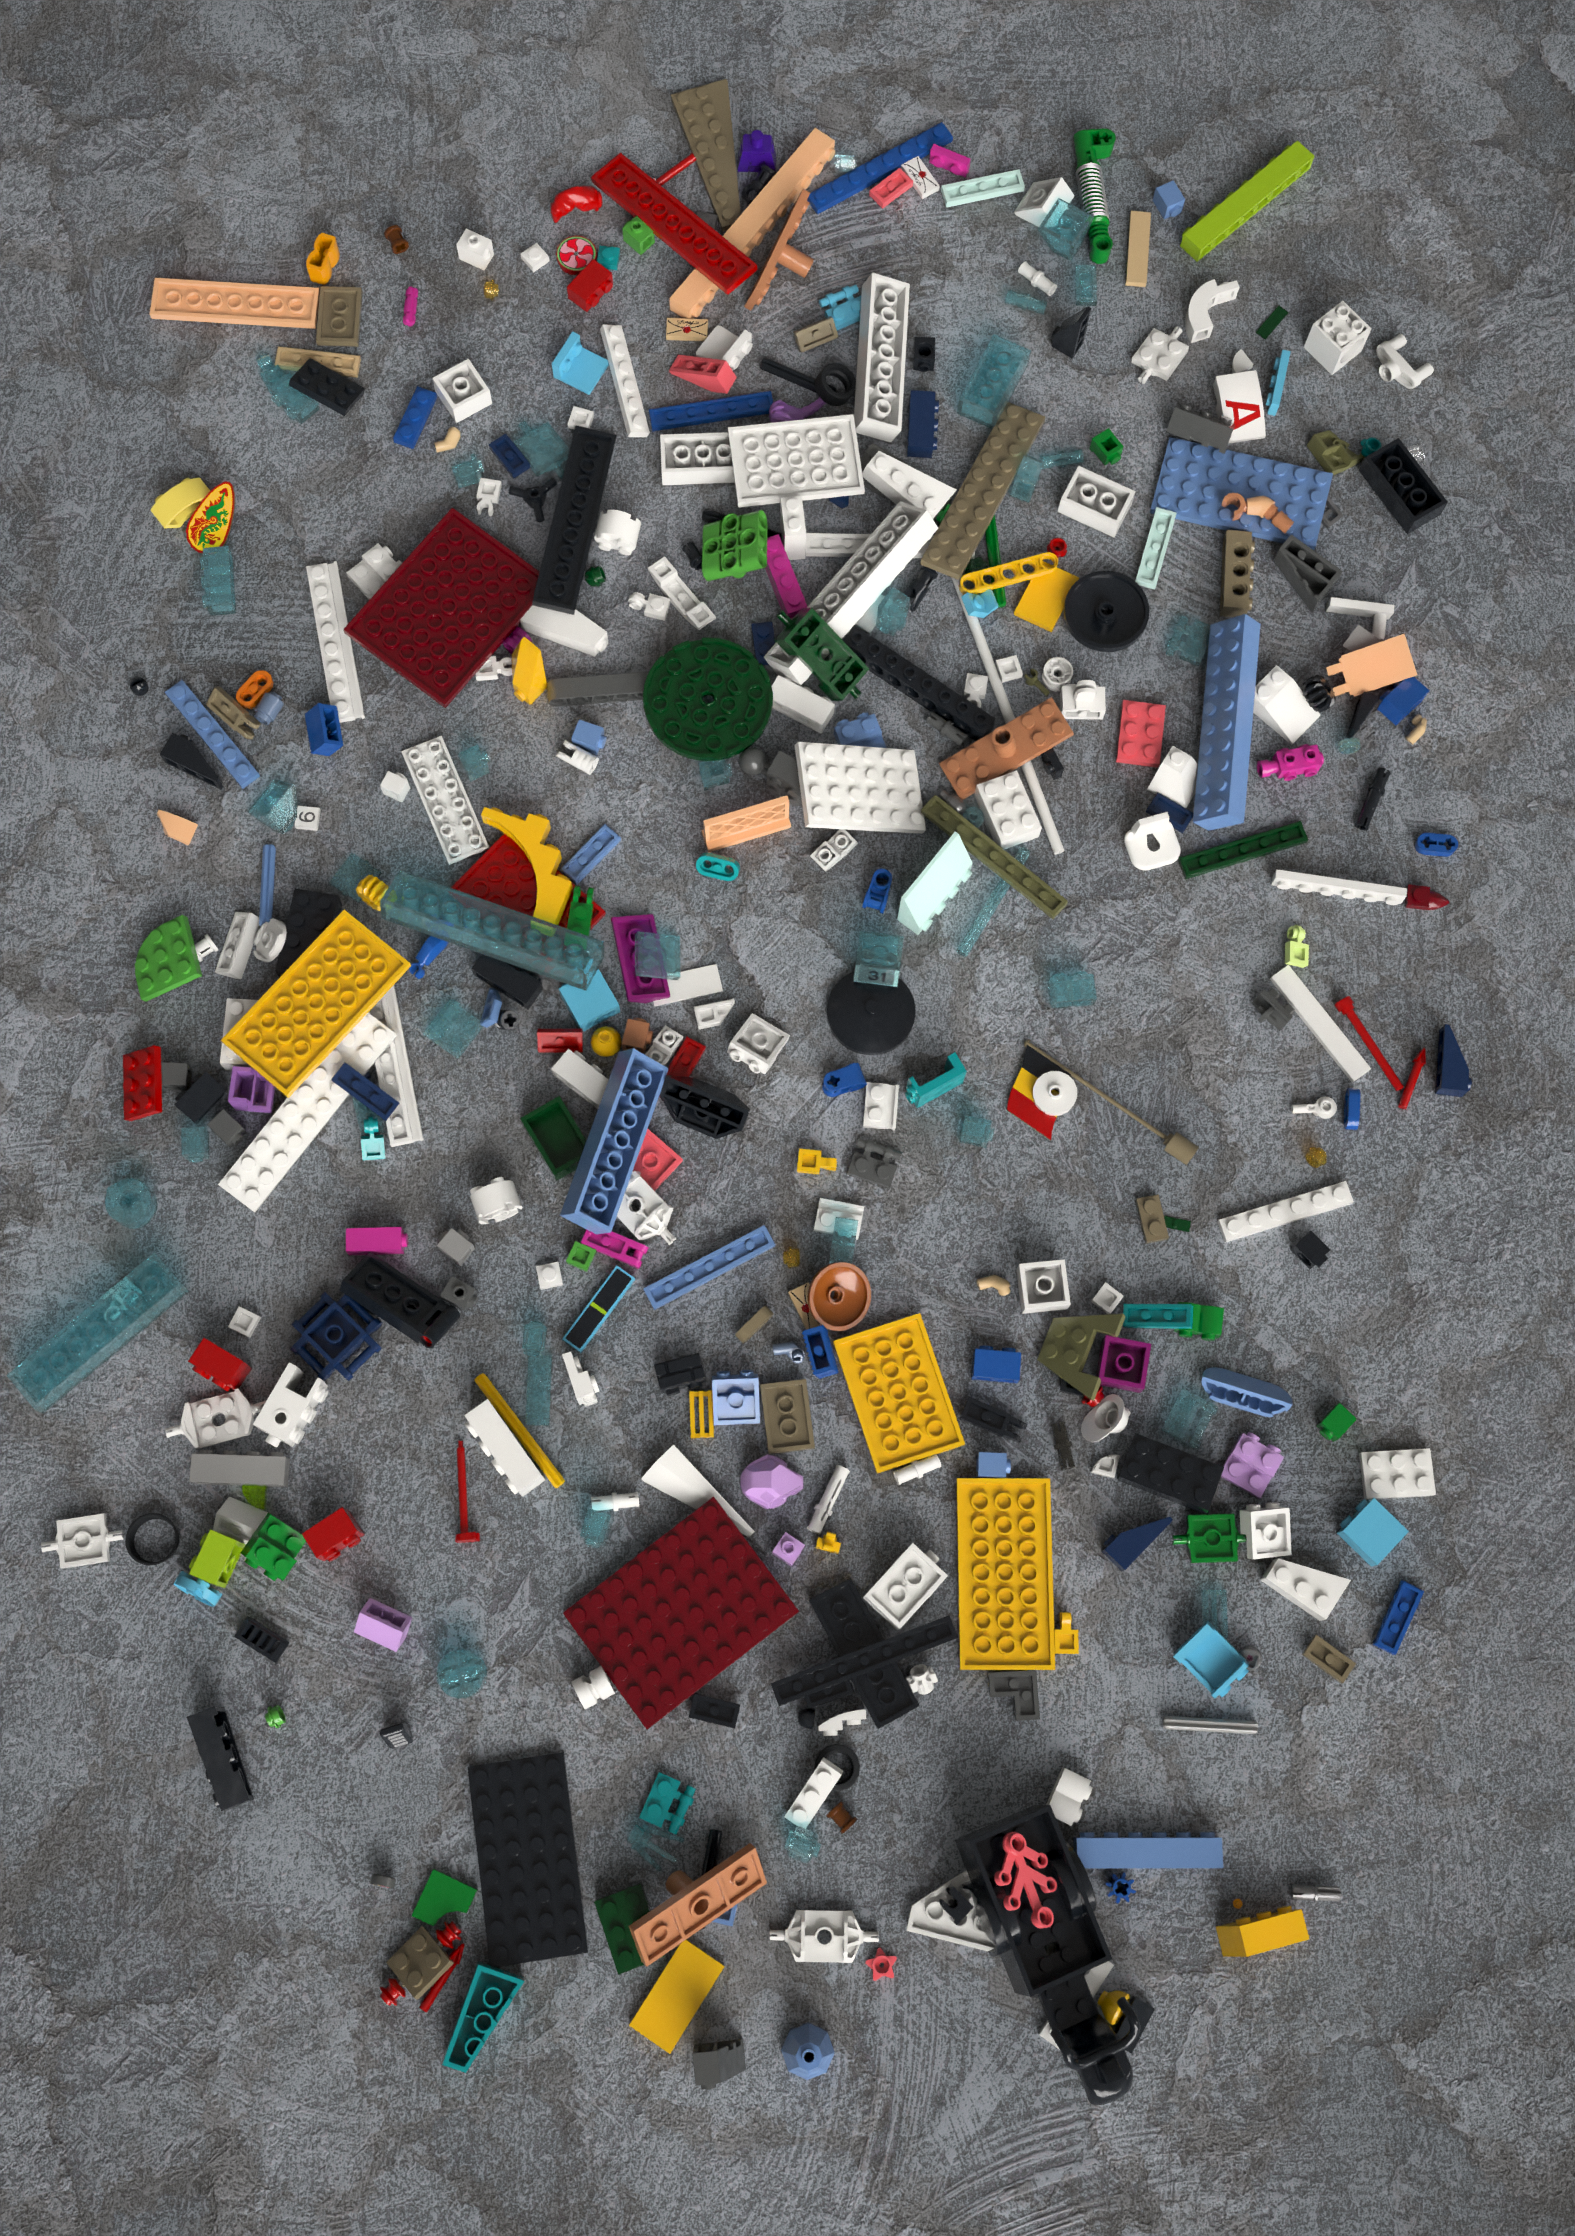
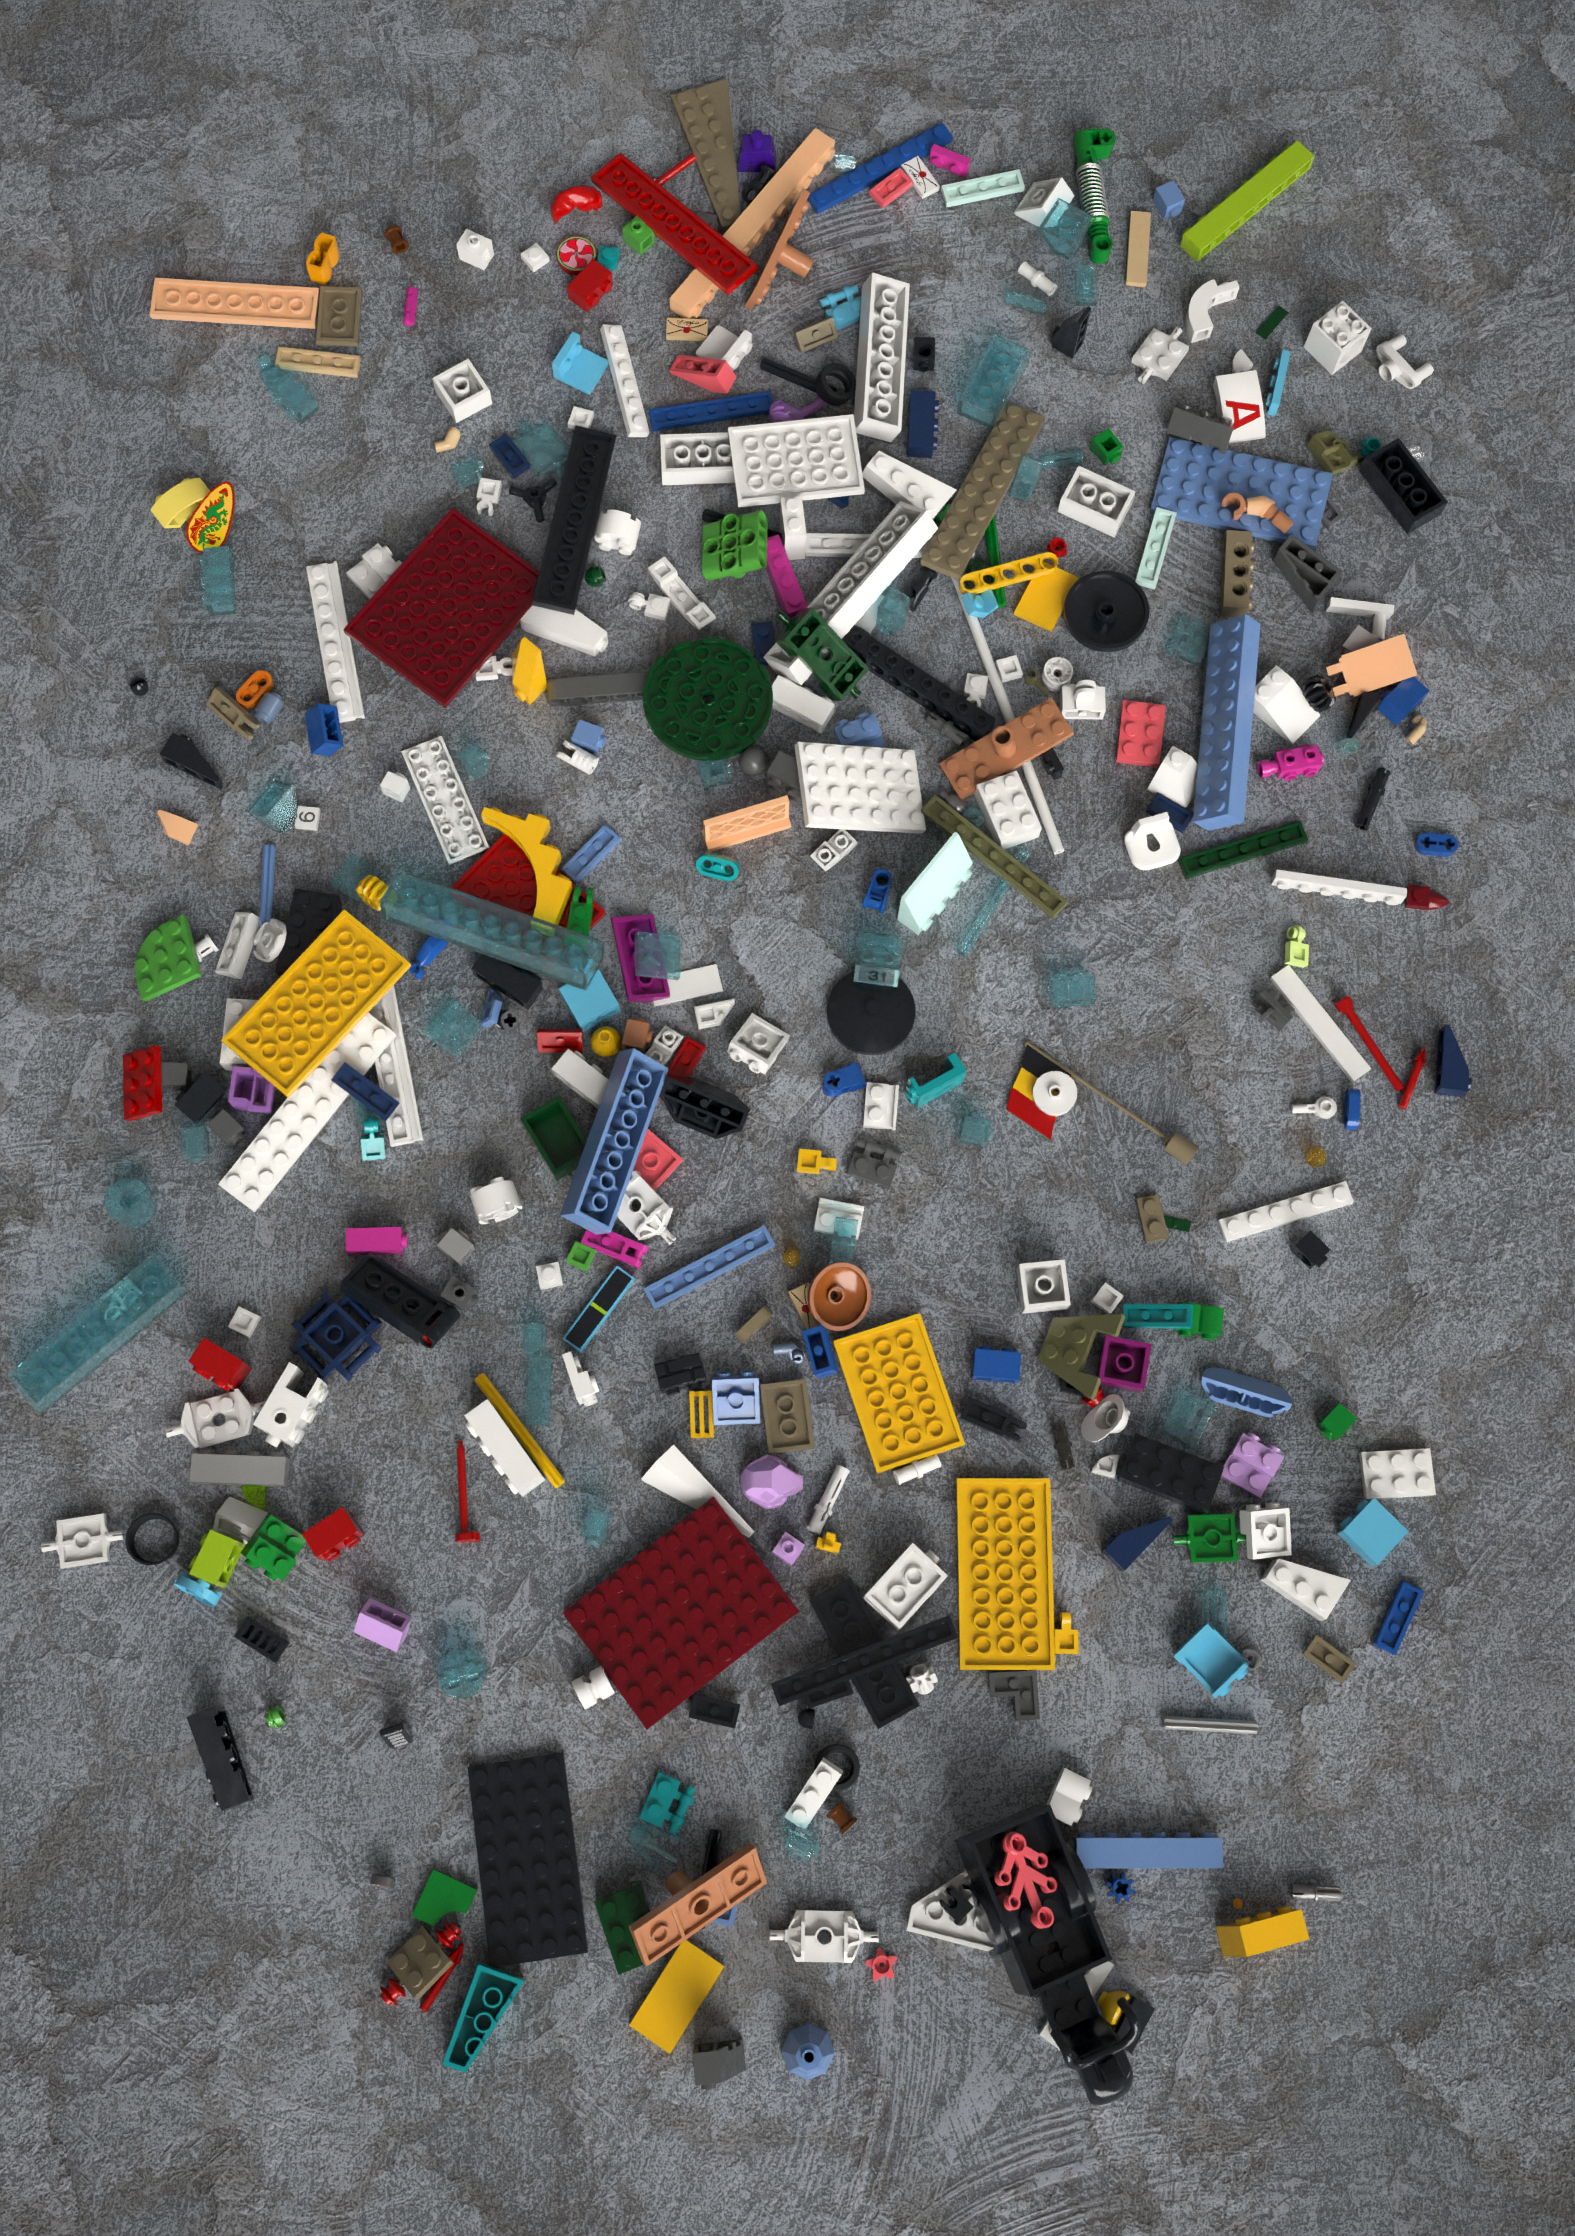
medium blue plate [165,680,260,789] -> none
black plate [289,358,365,416] -> none
blue plate [393,386,437,449] -> none
clear yellow plate [484,279,499,301] -> none
magenta wheel [502,626,532,654] -> none
white pin [591,1492,639,1512] -> none
black pin [682,542,702,570] -> none
white slope [818,1709,866,1736] -> none
tan arm [976,1275,1010,1296] -> none
medium blue brick [976,1452,1011,1478] -> none

